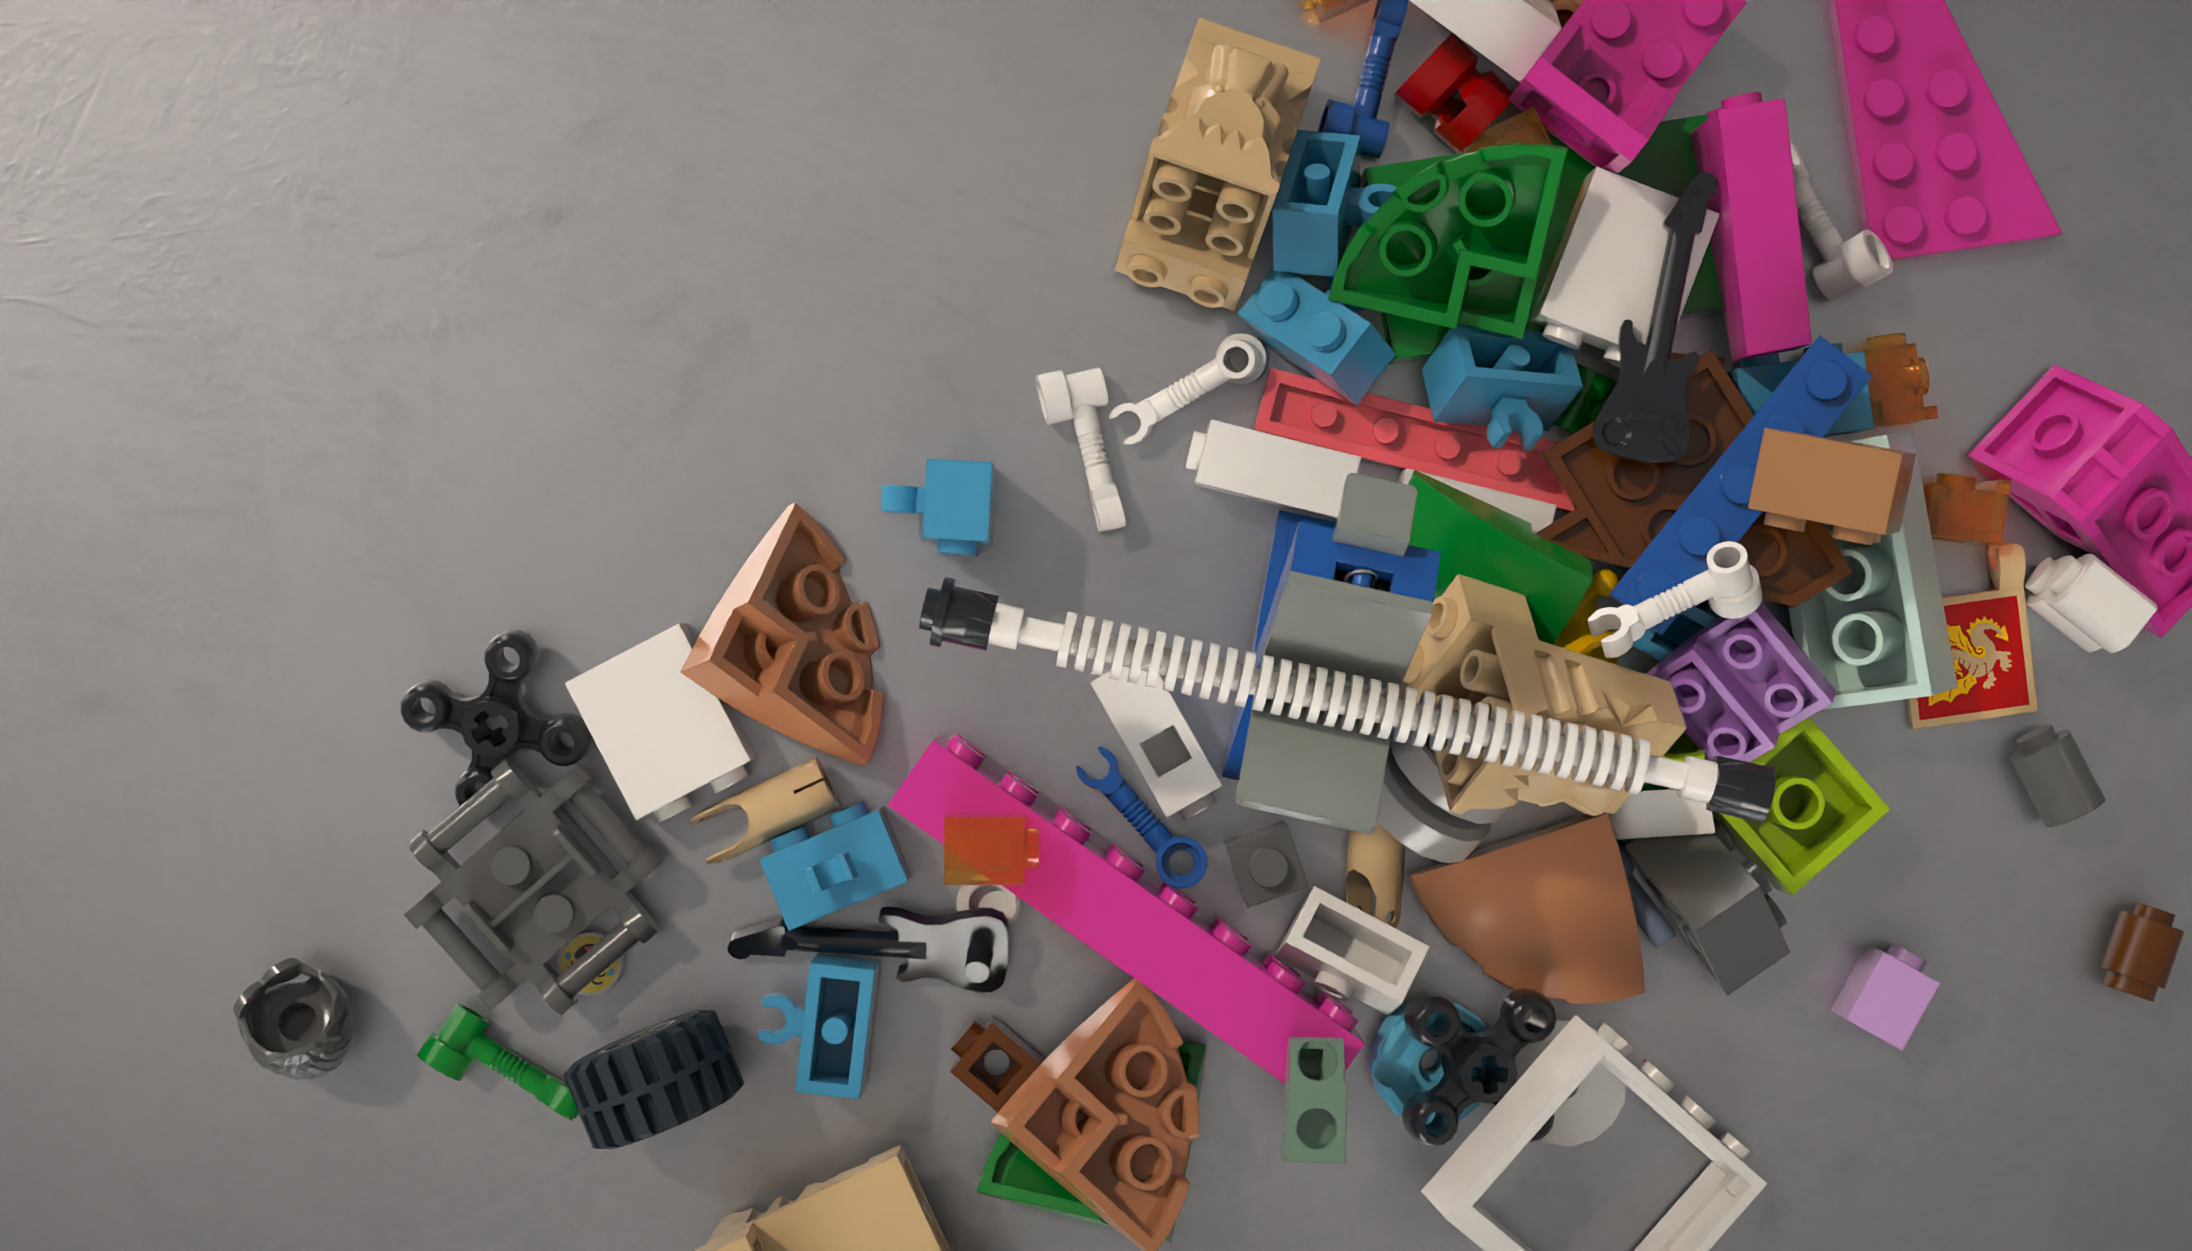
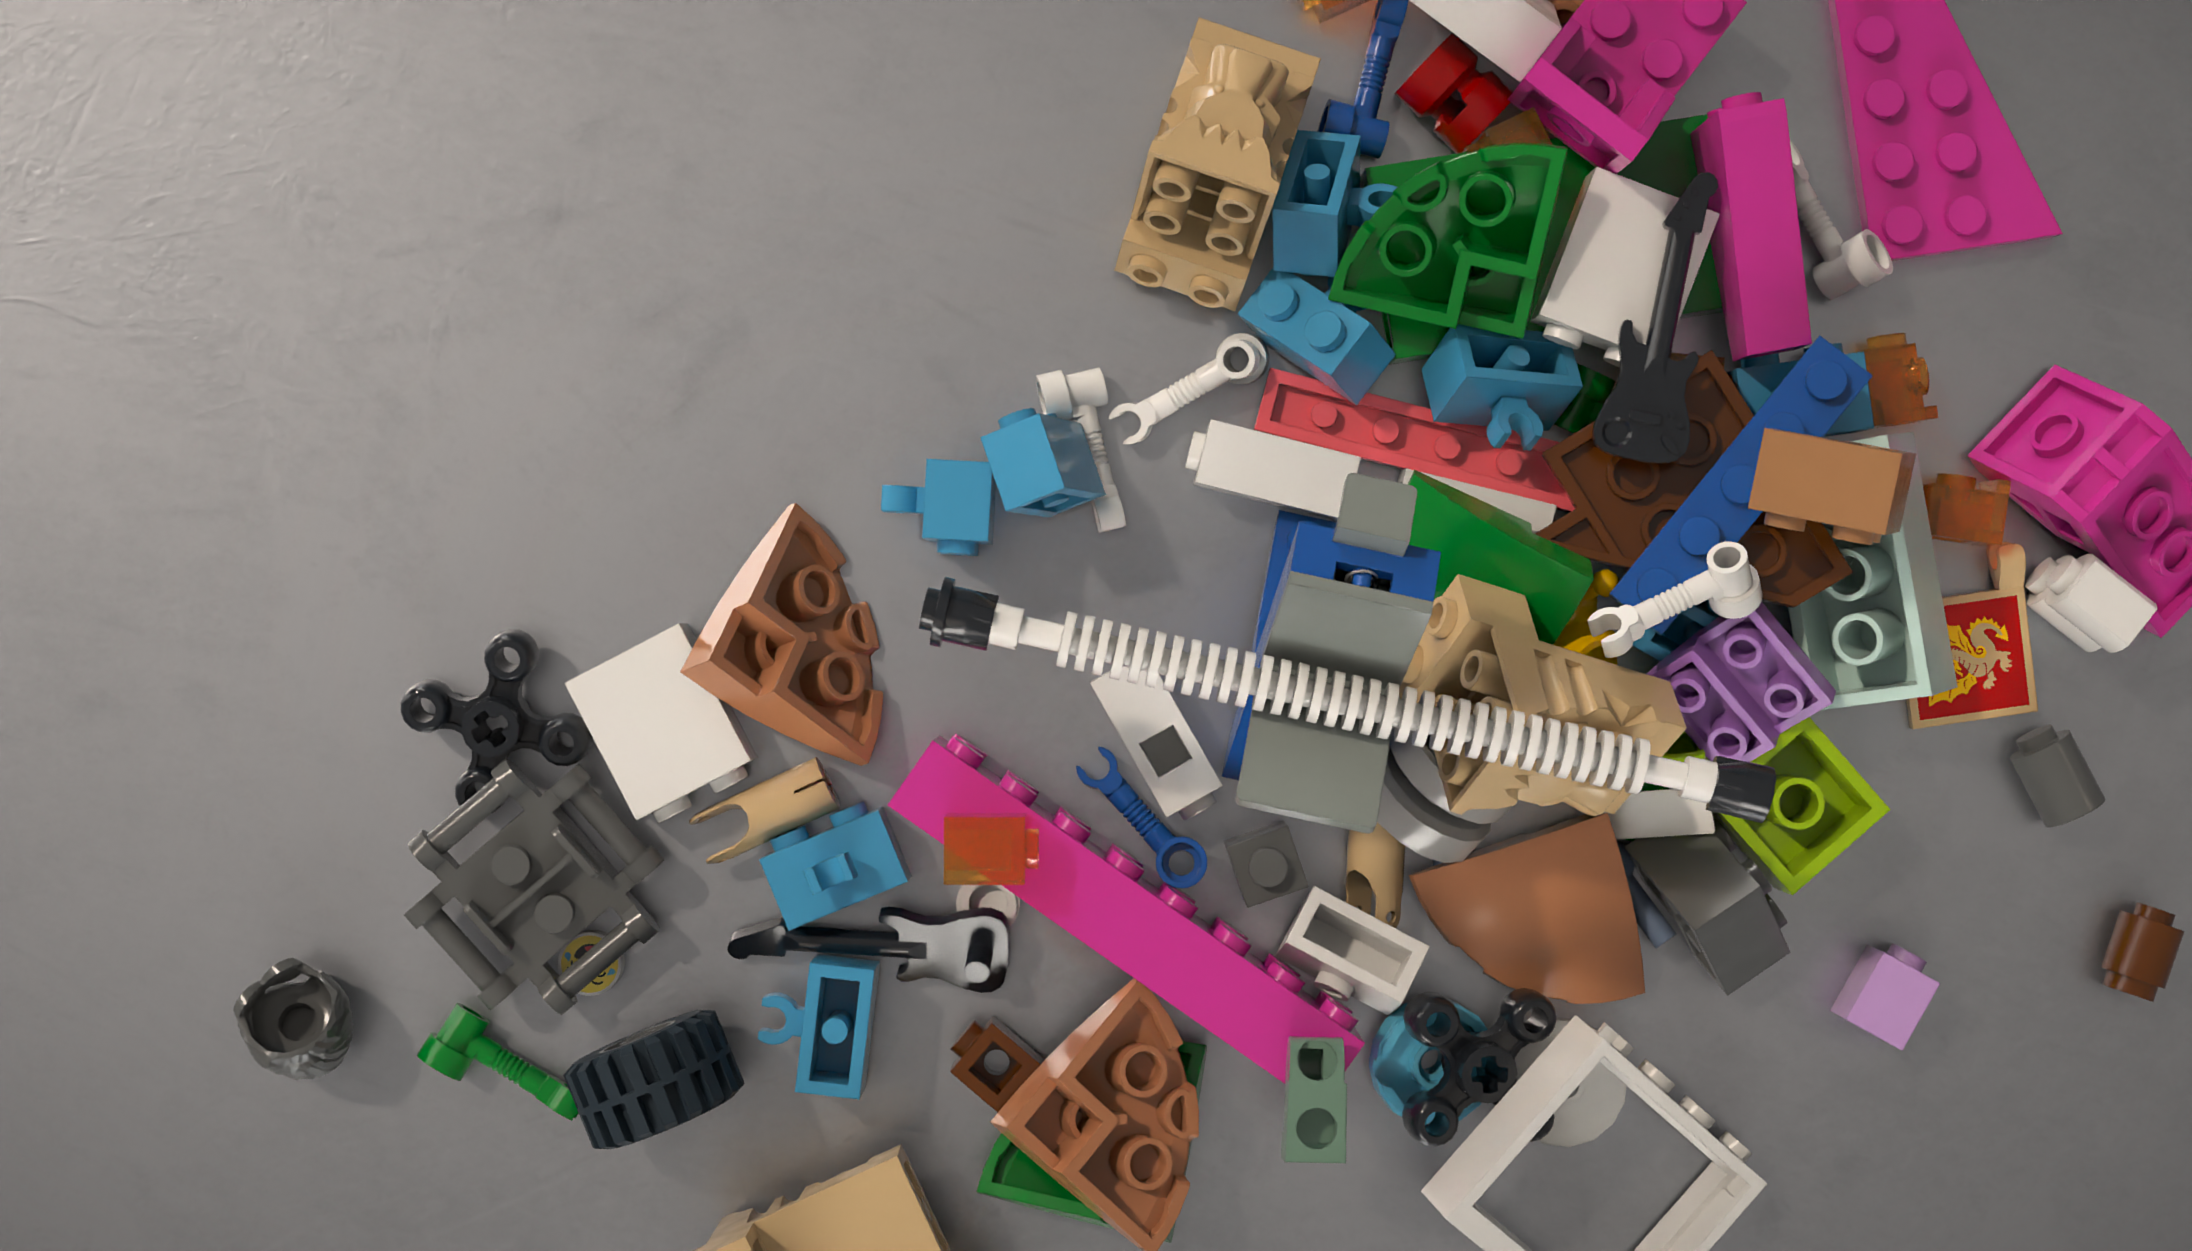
none -> dark azure brick [980,408,1106,517]

